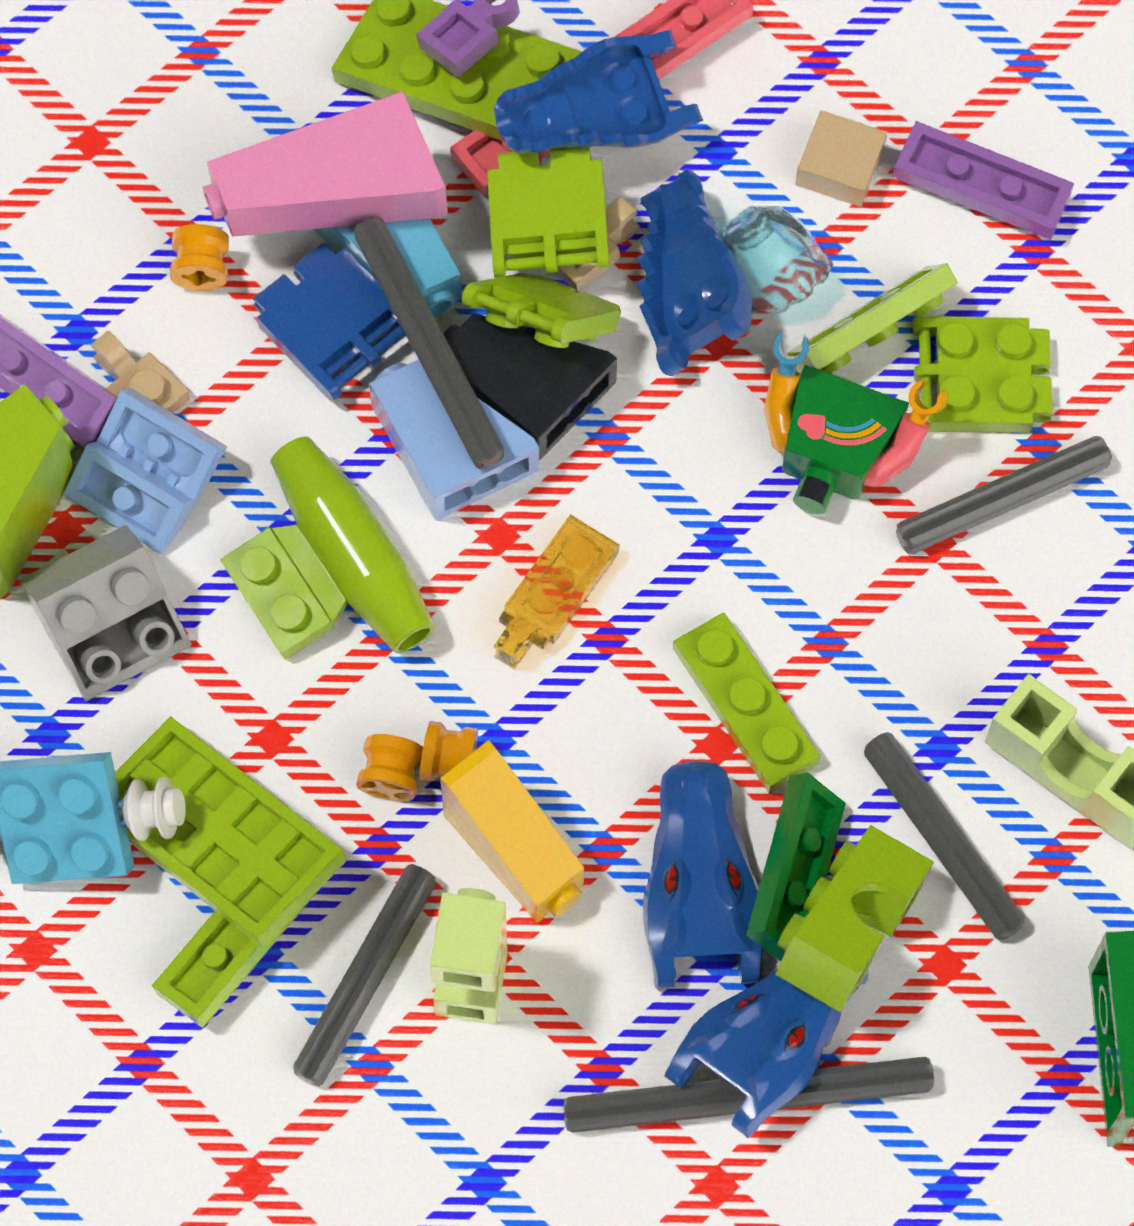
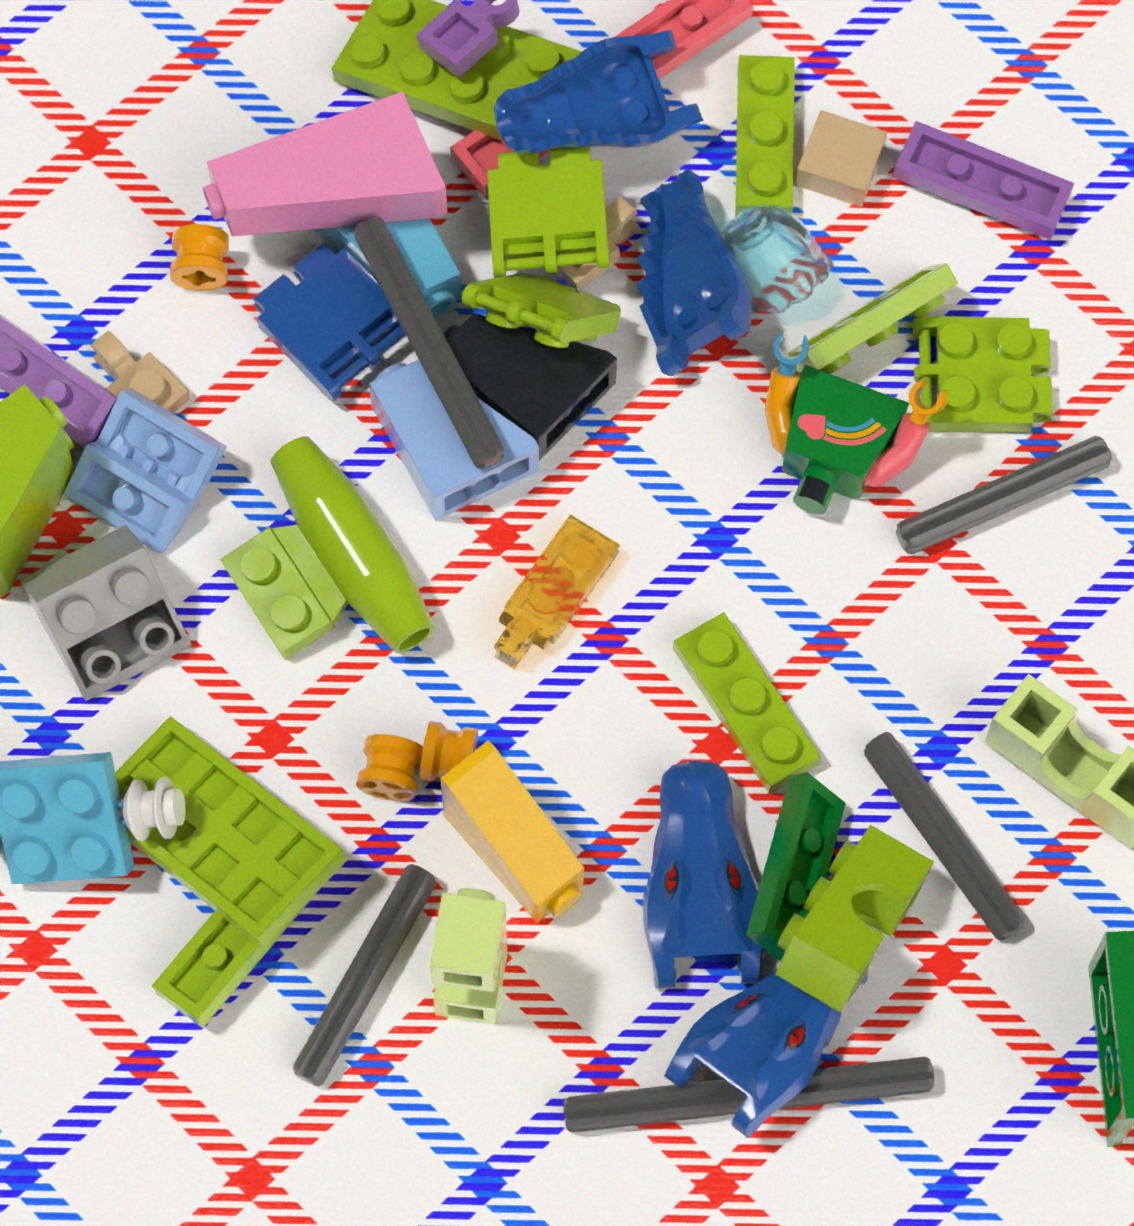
none -> lime plate [735,55,795,218]

